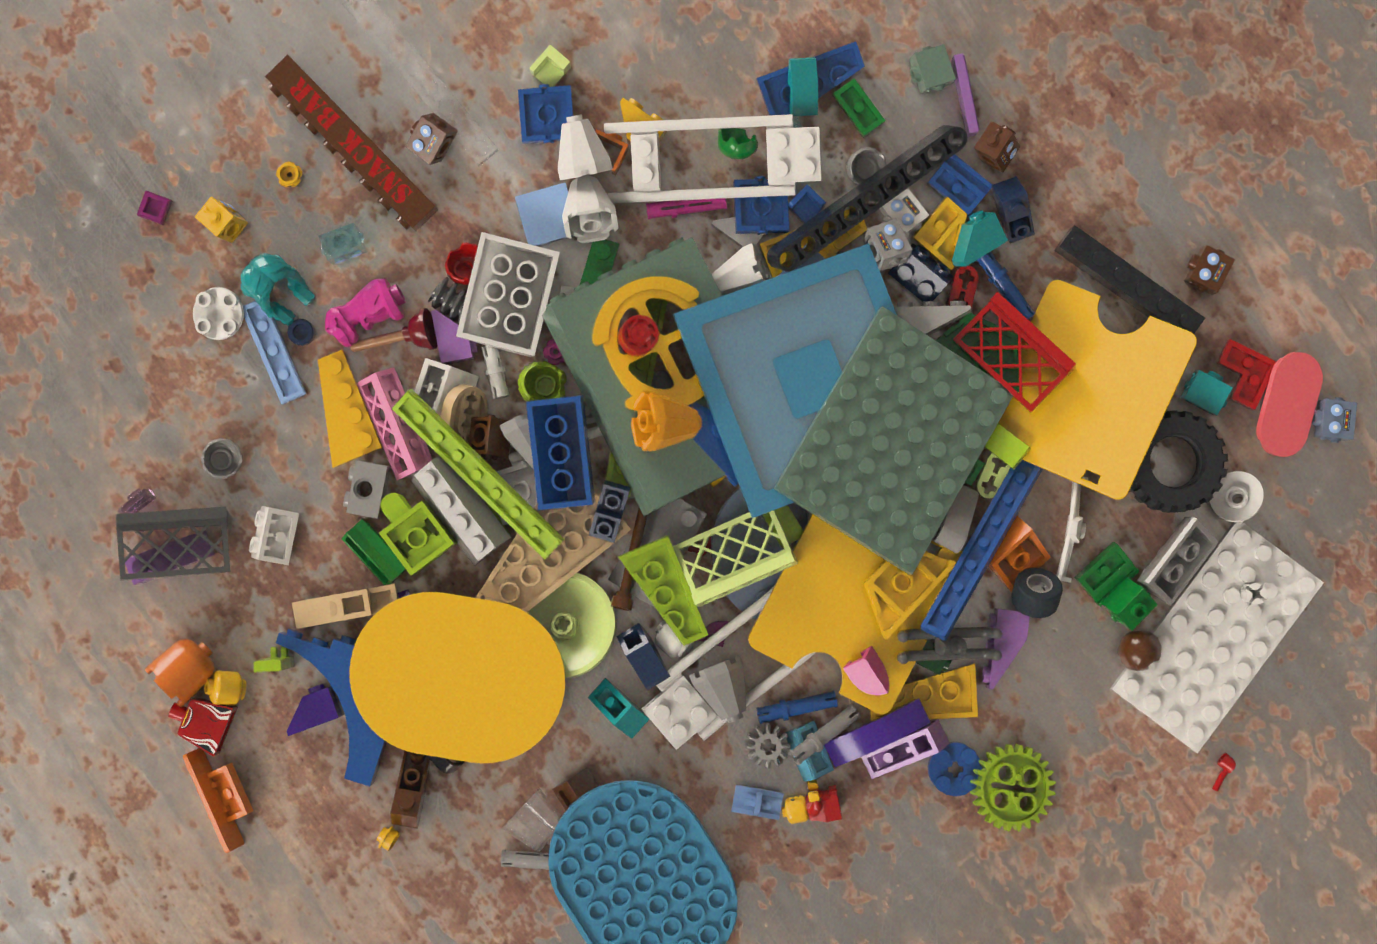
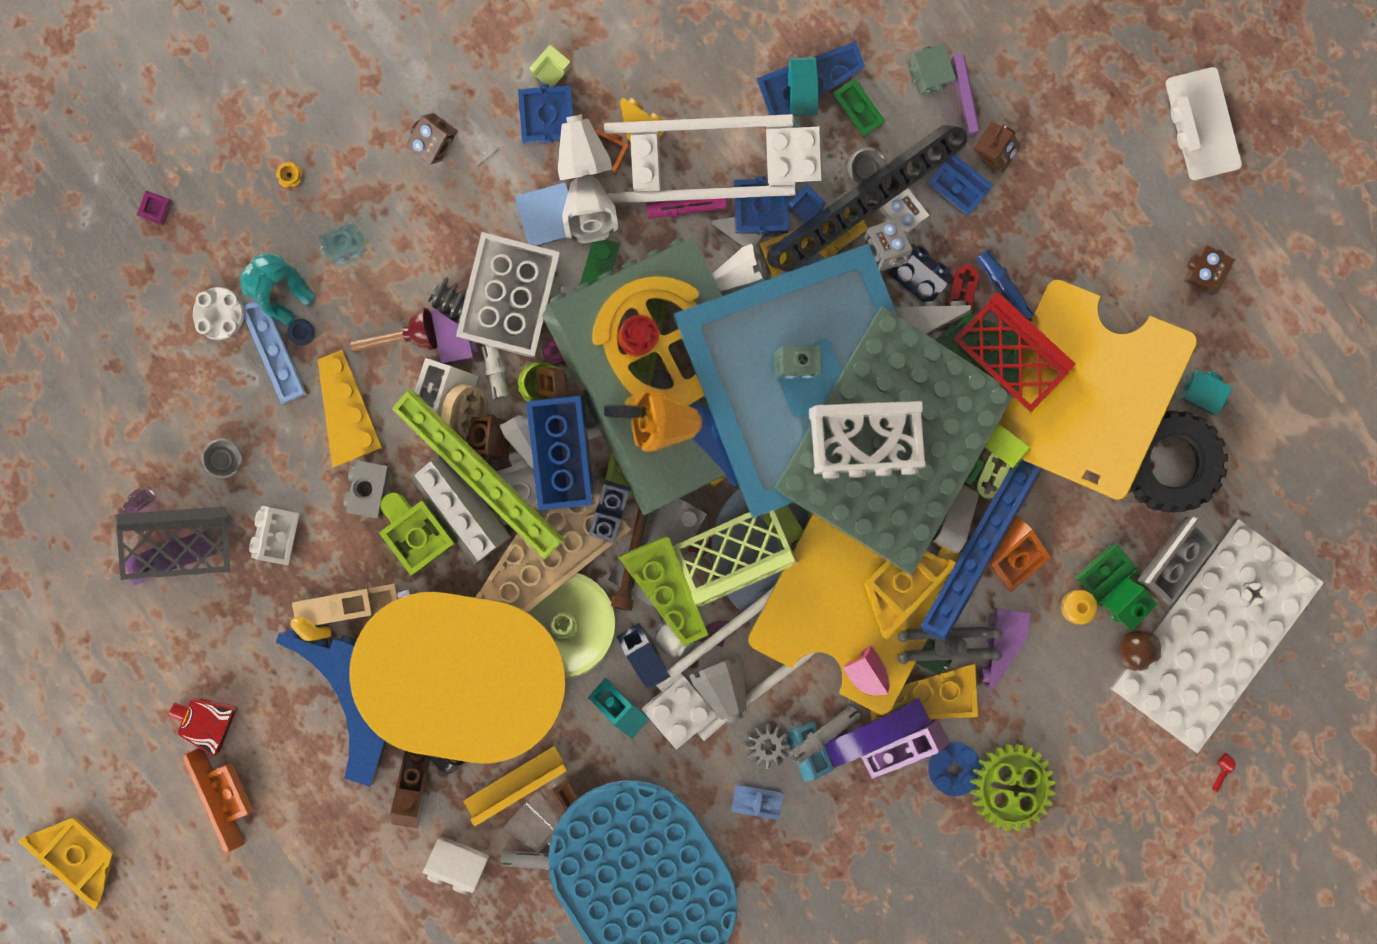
orange cylinder [145,639,215,707] -> none
yellow head [195,196,249,243] -> none
yellow head [204,670,246,706] -> none
lime hinge [253,646,294,672] -> none
reddish brown brick [265,54,438,232] -> none
dark purple slope [287,684,343,736] -> none
dark pink animal [325,278,406,347] -> none
green piece [342,519,406,585] -> none
bright pink fence [356,367,433,481] -> none
yellow plate [376,825,400,851] -> none
red hair [445,242,478,285] -> none
green hair [718,128,758,159] -> none
blue pin [756,690,838,724] -> none
piece [781,780,842,824] -> none
yellow wing [911,197,967,270] -> none
teal slope [952,210,1008,267] -> none
dark blue slope [992,176,1035,243] -> none
black wheel [1011,568,1063,618] -> none
black brick [1054,225,1205,334] -> none
white plate [1056,477,1089,583] -> none
white dish [1210,471,1264,522] -> none
red plate [1216,339,1277,410] -> none
coral tile [1256,352,1323,457] -> none
sand blue head [1312,397,1357,443] -> none
none -> yellow wing [18,817,115,910]
none -> yellow arm [291,616,331,641]
none -> white slope [423,835,490,895]
none -> yellow fence [463,745,569,827]
none -> reddish brown panel [536,366,586,398]
none -> black tile [604,405,646,418]
none -> sand green head [774,346,822,378]
none -> white fence [809,401,926,479]
none -> yellow head [1060,590,1098,625]
none -> white bracket [1165,67,1242,181]

